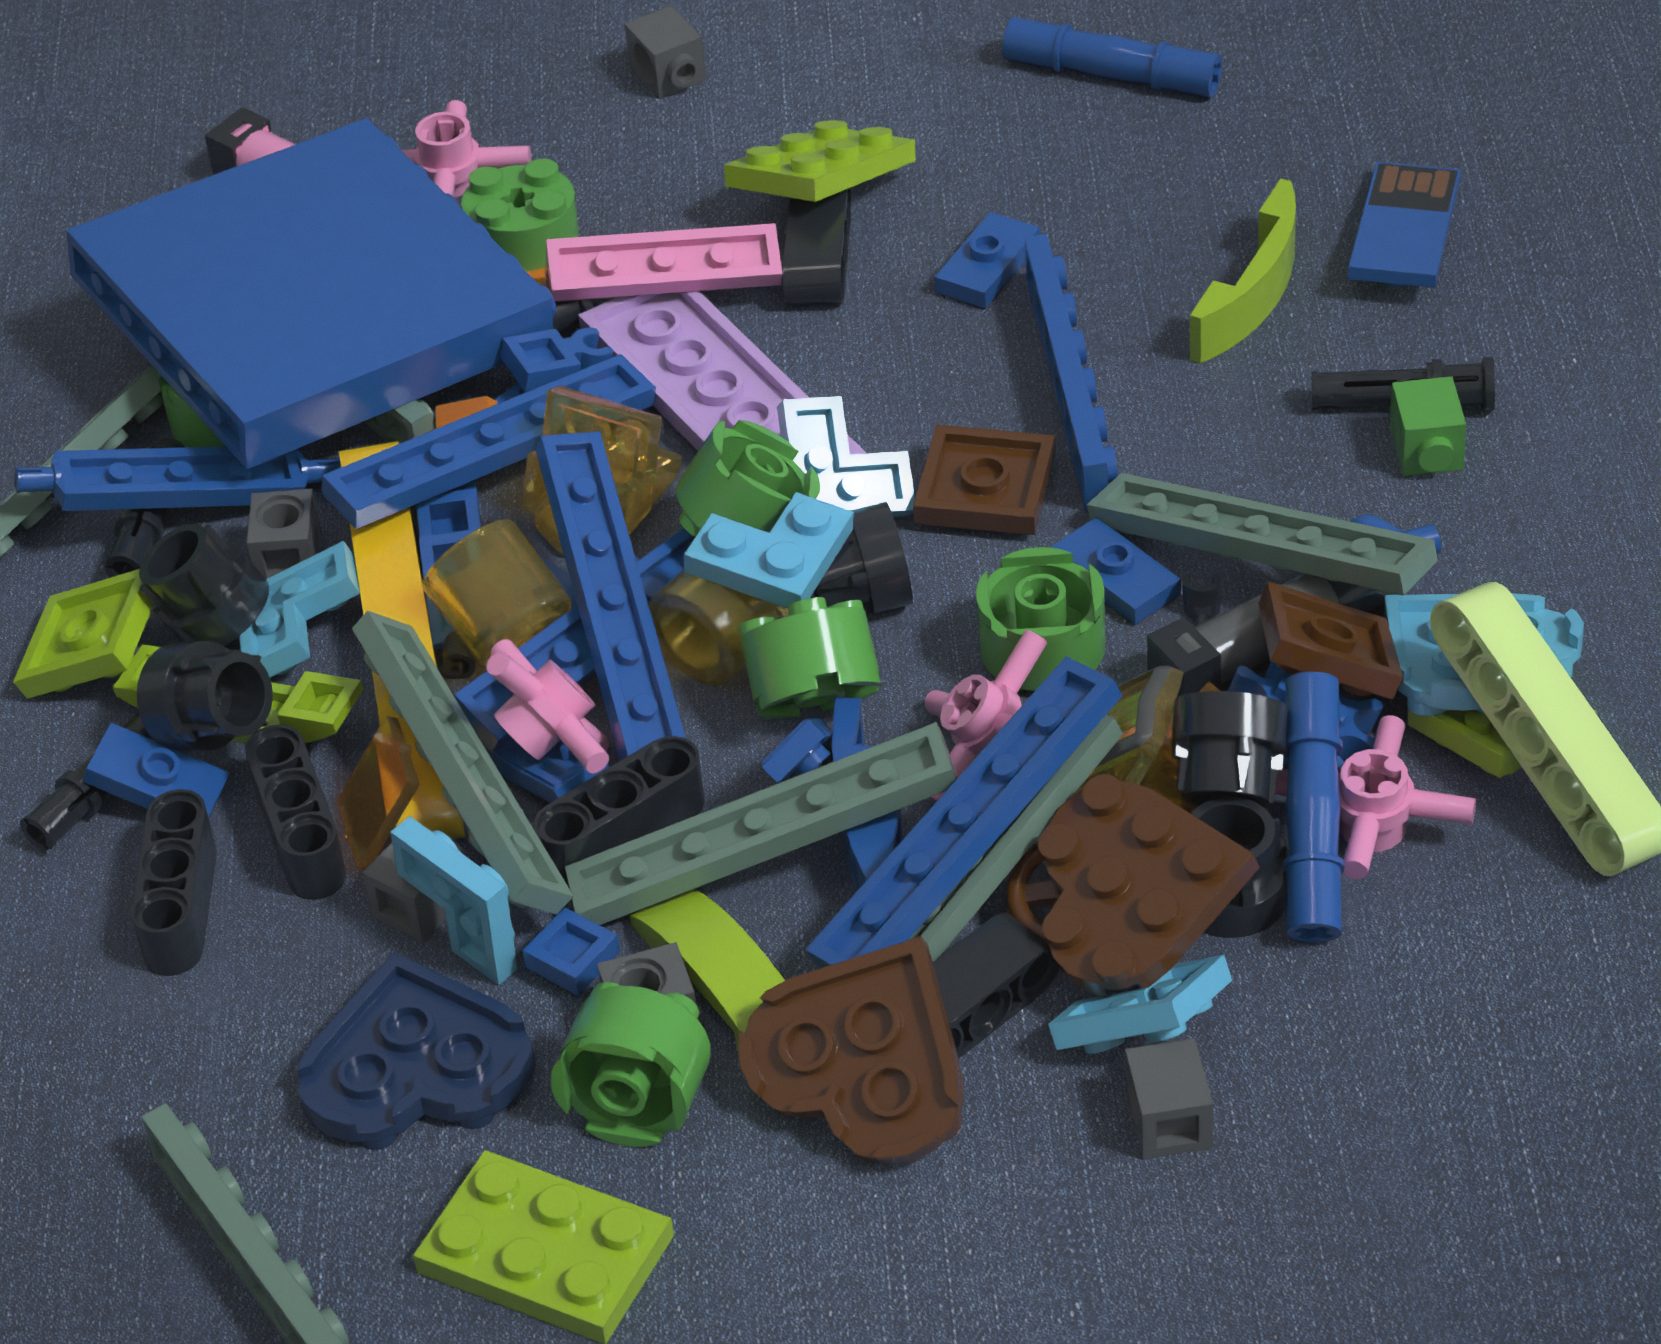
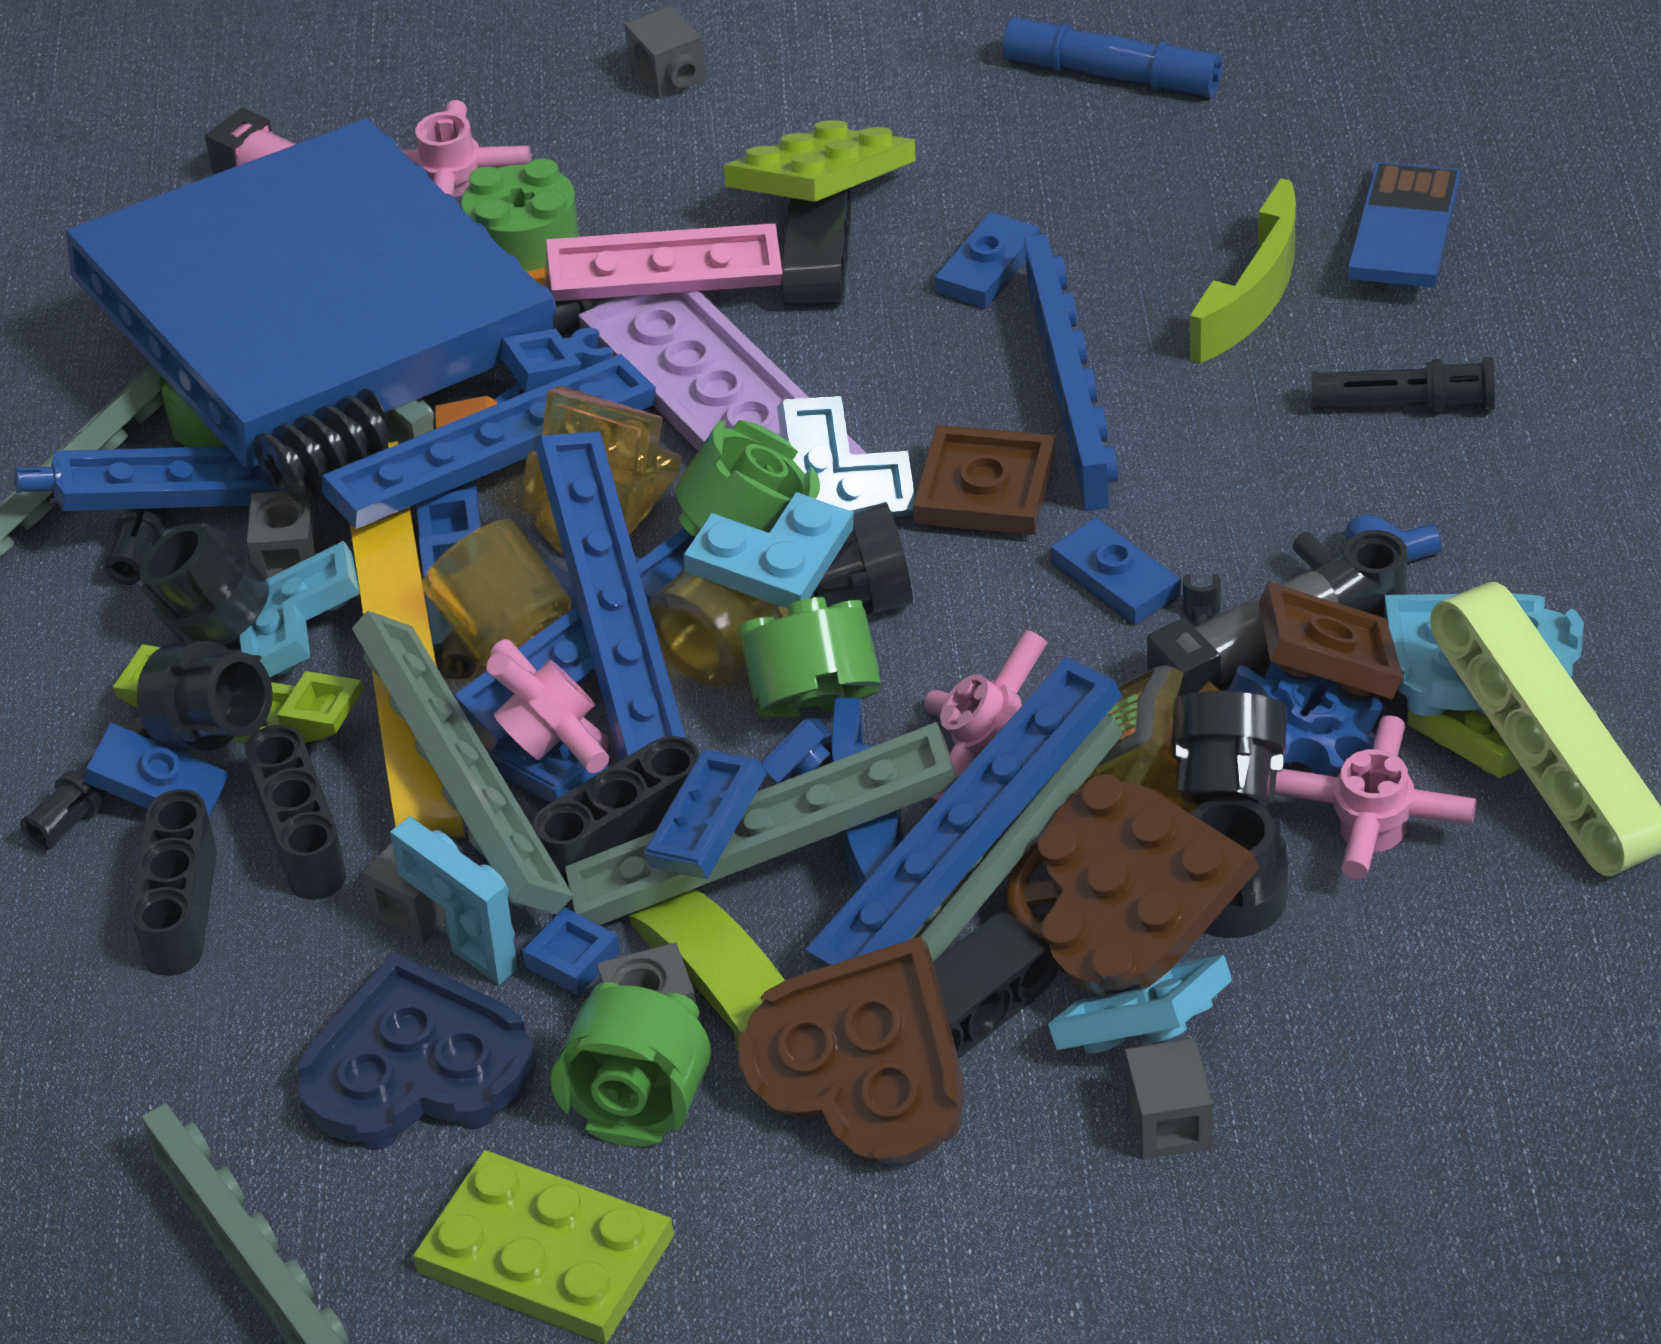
lime plate [13,569,154,699] -> none
clear orange piece [336,715,420,870] -> none
bright green brick [976,547,1106,692] -> none
sand green plate [1087,473,1438,596] -> none
blue piece [1283,672,1344,943] -> none
bright green brick [1390,376,1466,476] -> none
none -> black piece [254,388,390,502]
none -> blue plate [643,749,767,879]

